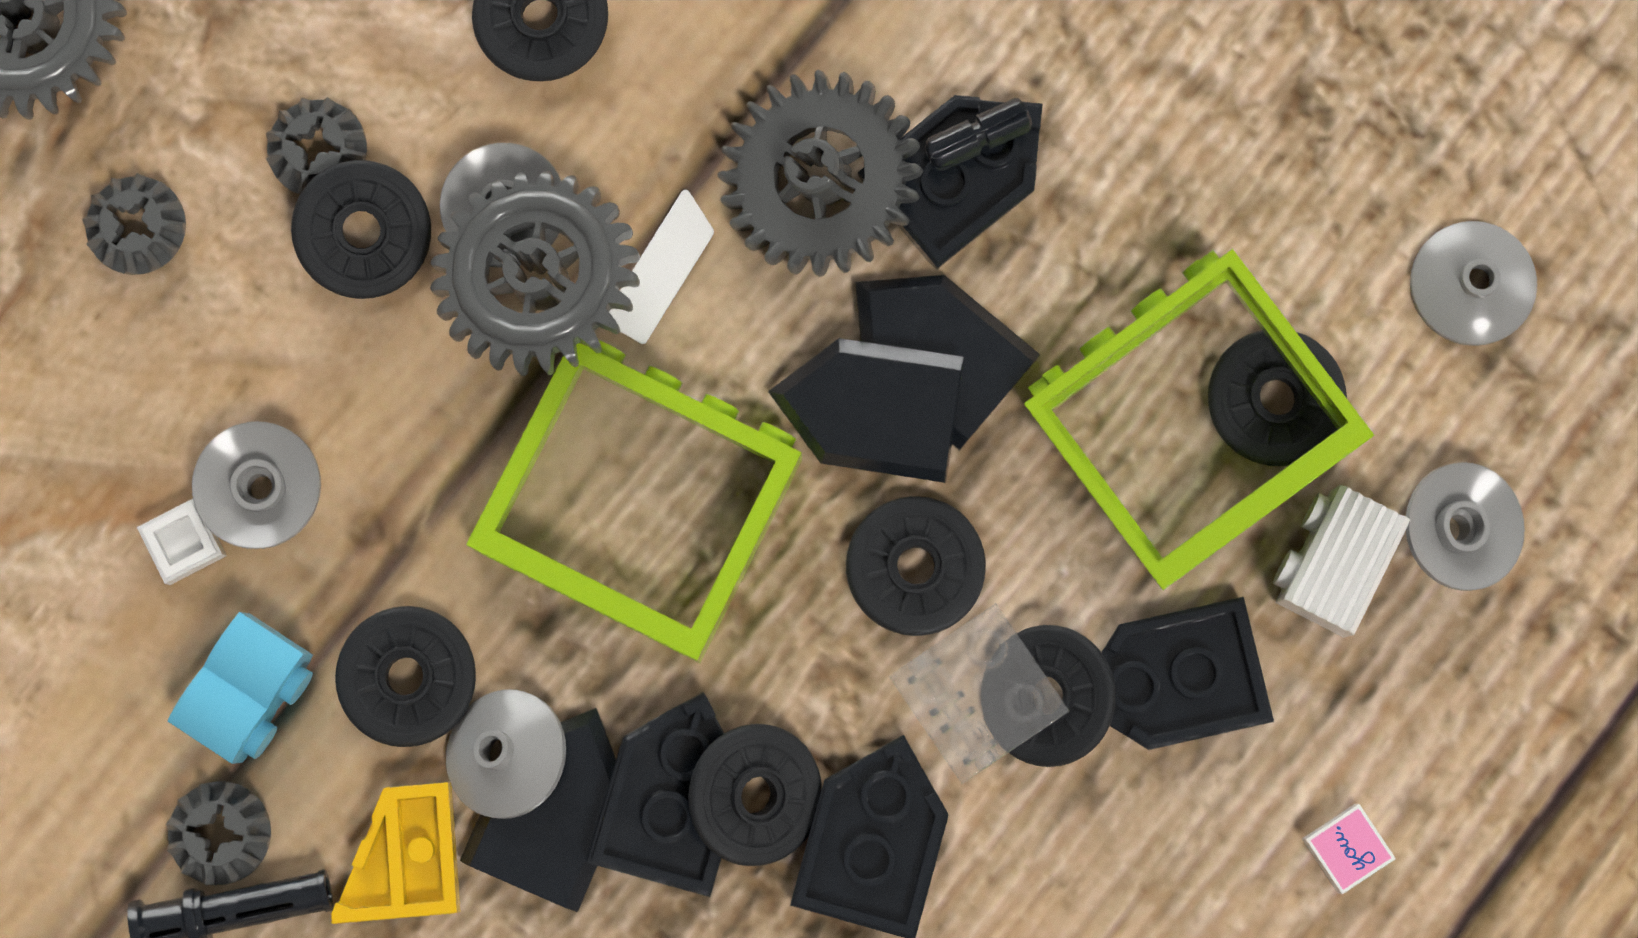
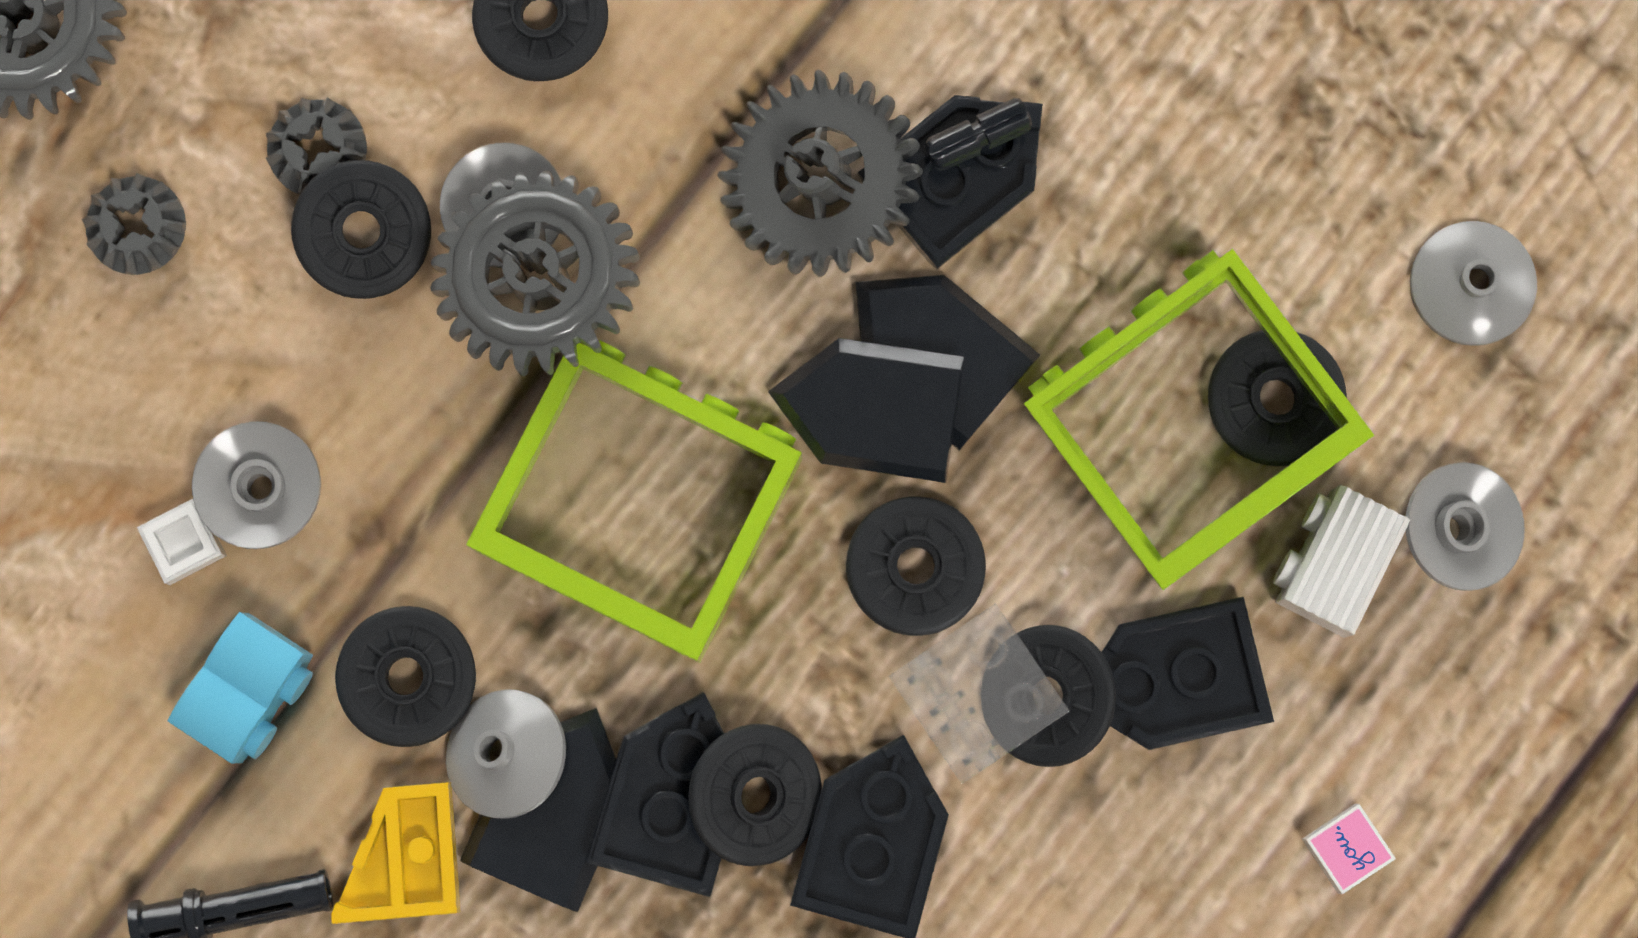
dark grey gear [166,781,271,885] -> none
white sticker [609,190,714,344] -> none

